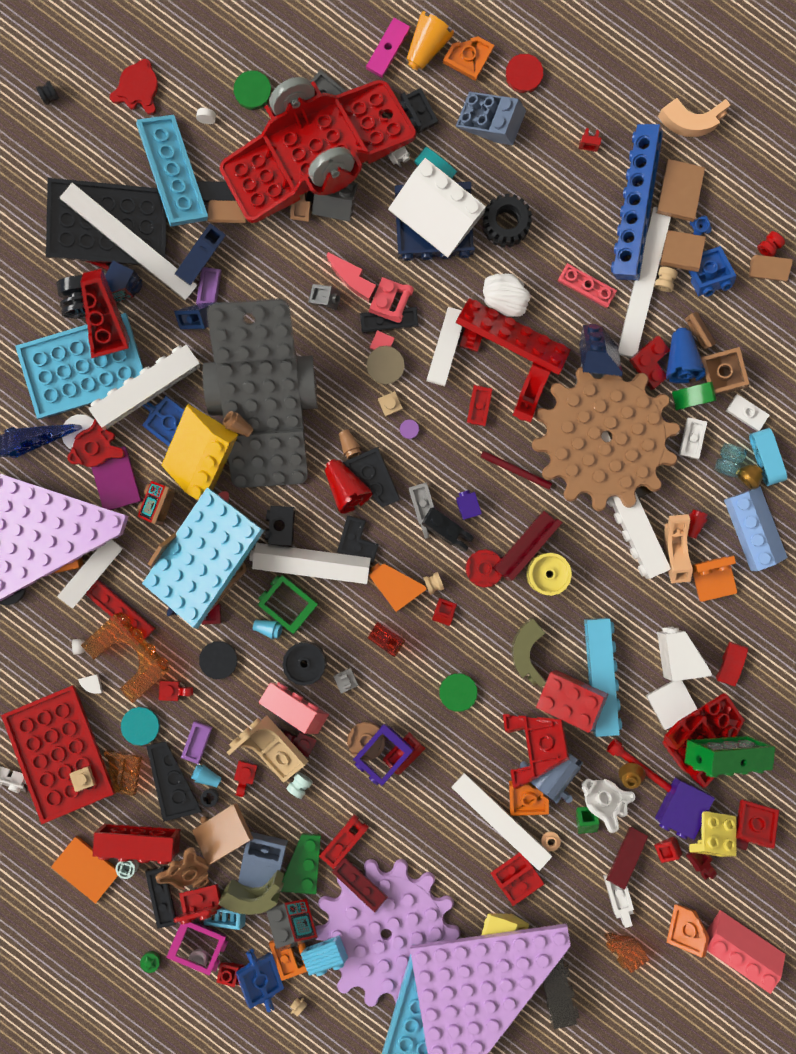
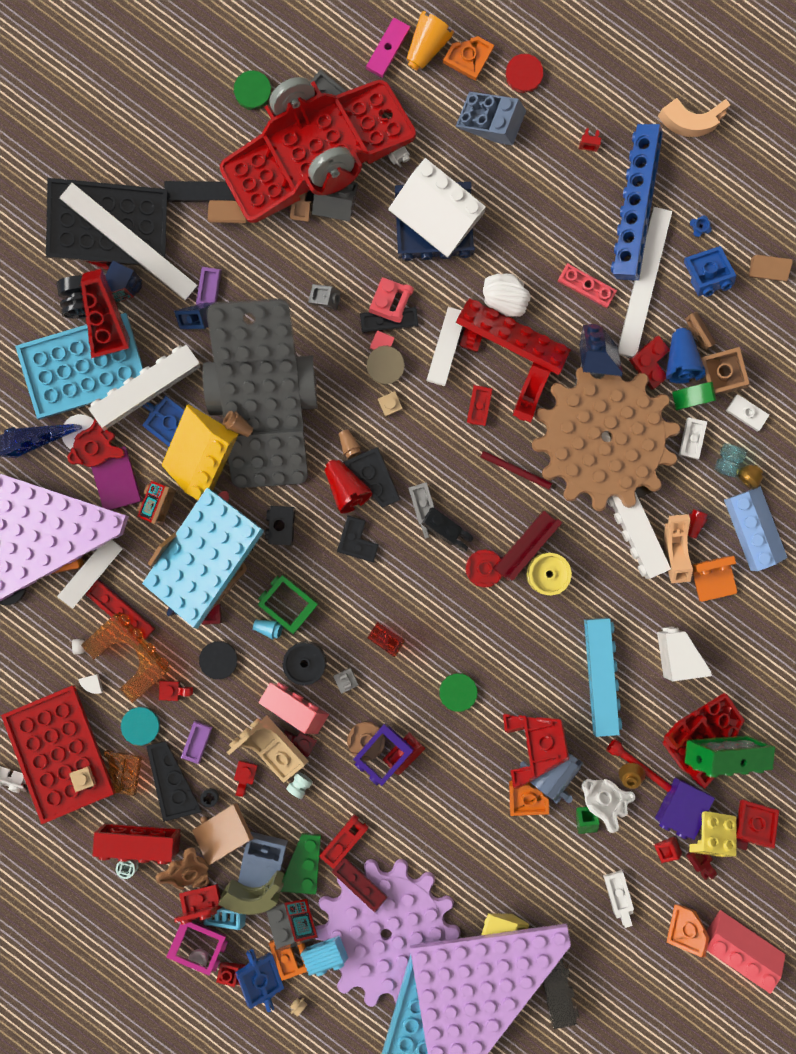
black wheel [36,80,59,105] -> none
orange tile [51,836,118,904] -> none
red tile [109,59,158,115] -> none
medium azure plate [136,115,208,227] -> none
green tile [140,951,161,973] -> none
black tile [145,866,178,929] -> none
dark blue slope [175,223,226,286] -> none
medium azure cone [191,764,221,788] -> none
white tile [196,108,216,124] -> none
white brick [250,543,371,584] -> none
coral slope [327,252,376,303] -> none
orange slope [369,563,427,612] -> none
black bracket [399,88,438,134] -> none
medium lavender tile [400,420,419,439] -> none
teal slope [414,147,457,179] -> none
tan wheel [423,572,444,595] -> none
red slope [432,598,457,626] -> none
white slope [452,773,552,871] -> none
dark purple brick [456,490,482,520] -> none
black tyre [482,194,532,247] -> none
red slope [490,852,545,906] -> none
olive arch [512,618,546,688] -> none
brick [536,670,609,733] -> none
light nougat plate [541,831,561,851] -> none
clear orange slope [605,933,650,973] -> none
dark red tile [606,827,648,890] -> none
white tile [646,680,697,730] -> none
tan wheel [654,267,678,292] -> none
medium nougat tile [656,159,705,222] -> none
medium nougat tile [660,230,706,272] -> none
red slope [716,641,748,687] -> none
medium azure beam [749,428,787,486] -> none
red wheel [757,231,785,257] -> none

